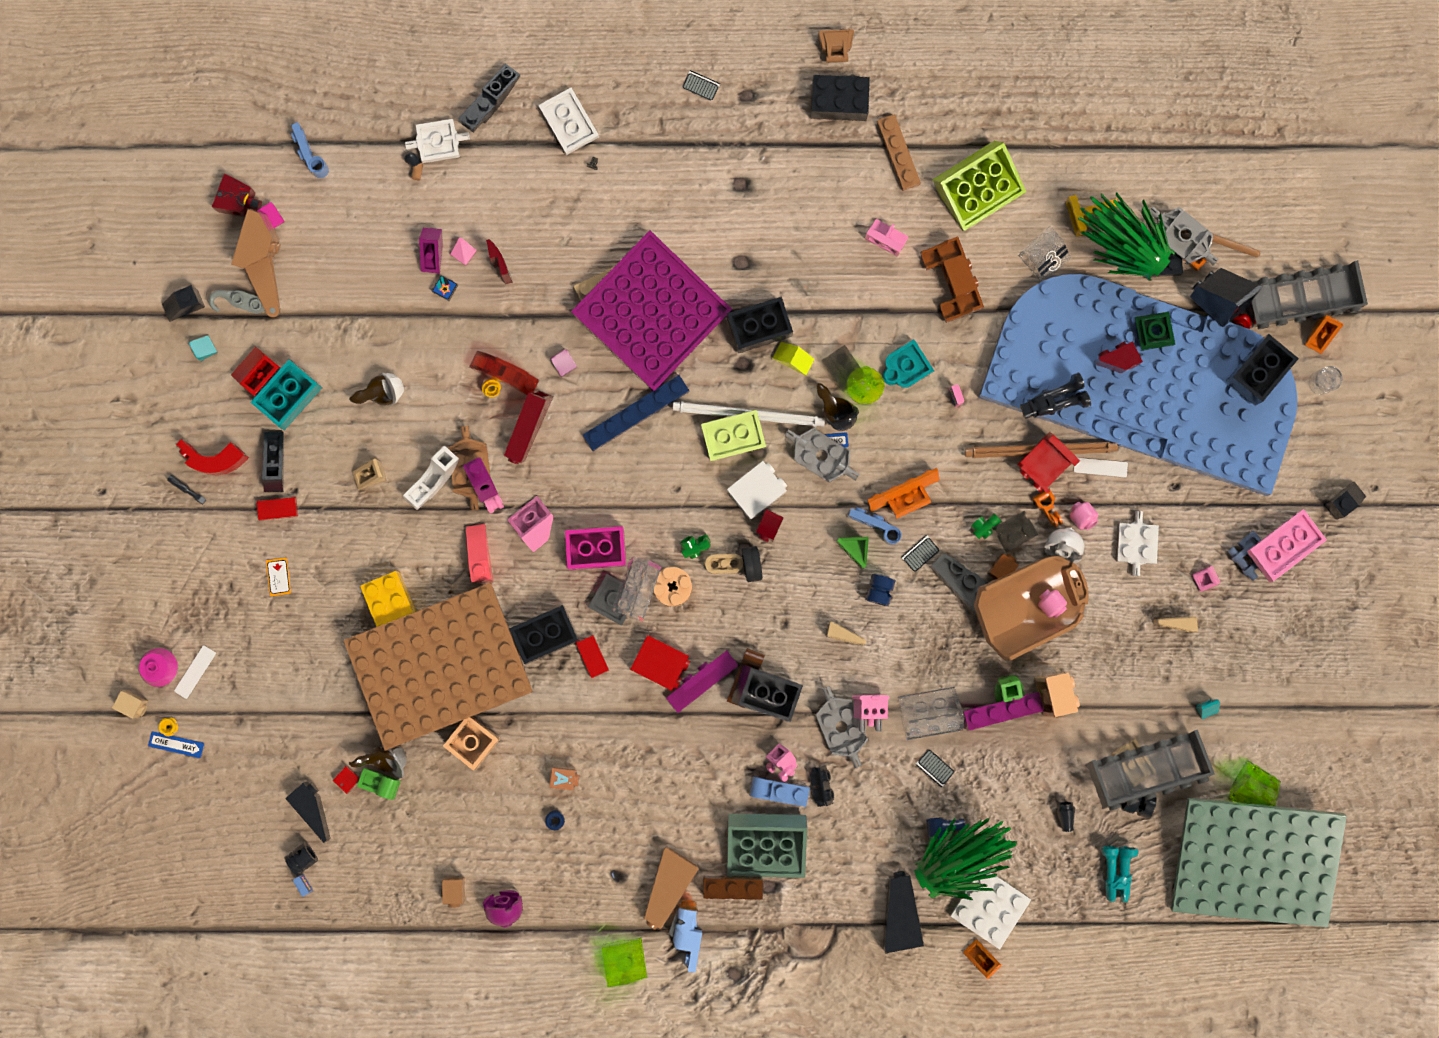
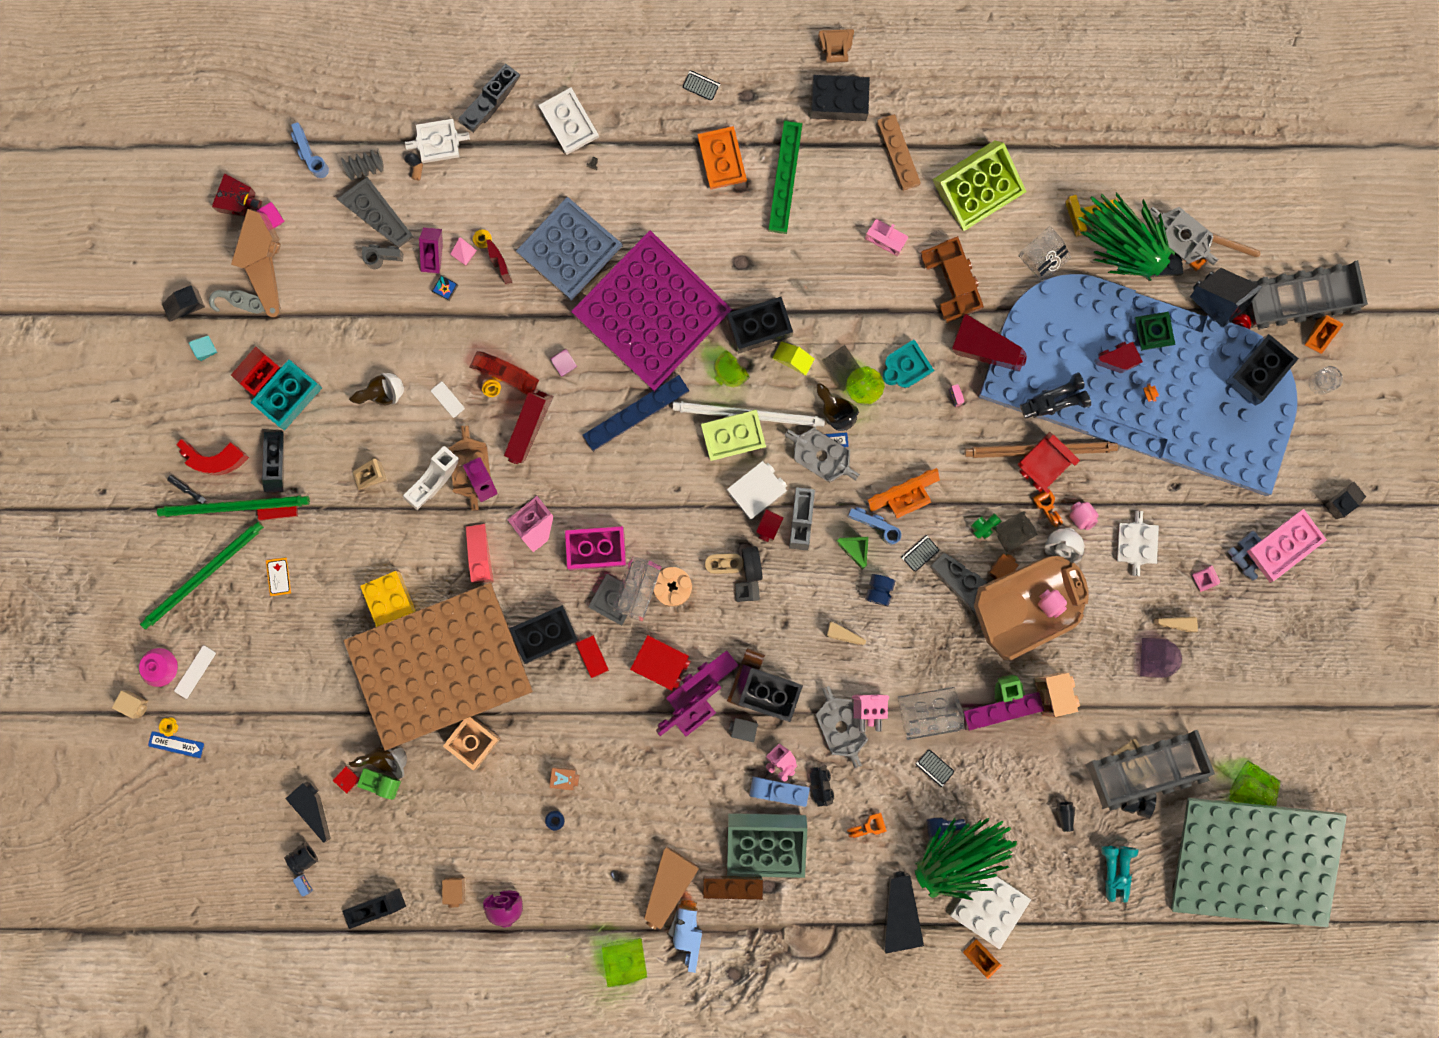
bright pink wheel [484,494,504,514] -> none
green plate [680,534,711,559] -> none
white sticker [1074,458,1128,477] -> none
teal slope [1196,699,1220,719] -> none
none -> green piece [140,521,264,630]
none -> green piece [157,495,310,517]
none -> dark grey wing [337,177,414,248]
none -> dark grey piece [341,149,384,180]
none -> black slope [342,888,406,929]
none -> dark grey plate [362,244,404,269]
none -> white sticker [431,382,465,418]
none -> yellow plate [473,229,492,249]
none -> sand blue plate [516,197,623,301]
none -> magenta bracket [656,682,721,737]
none -> orange plate [697,126,747,190]
none -> clear neon green cylinder [714,350,750,388]
none -> dark grey brick [728,718,758,743]
none -> dark grey slope [735,581,760,602]
none -> green plate [768,121,803,234]
none -> dark grey slope [789,487,815,551]
none -> orange piece [847,812,887,838]
none -> dark red slope [952,314,1027,371]
none -> clear purple slope [1140,638,1182,678]
none -> orange plate [1143,383,1159,402]

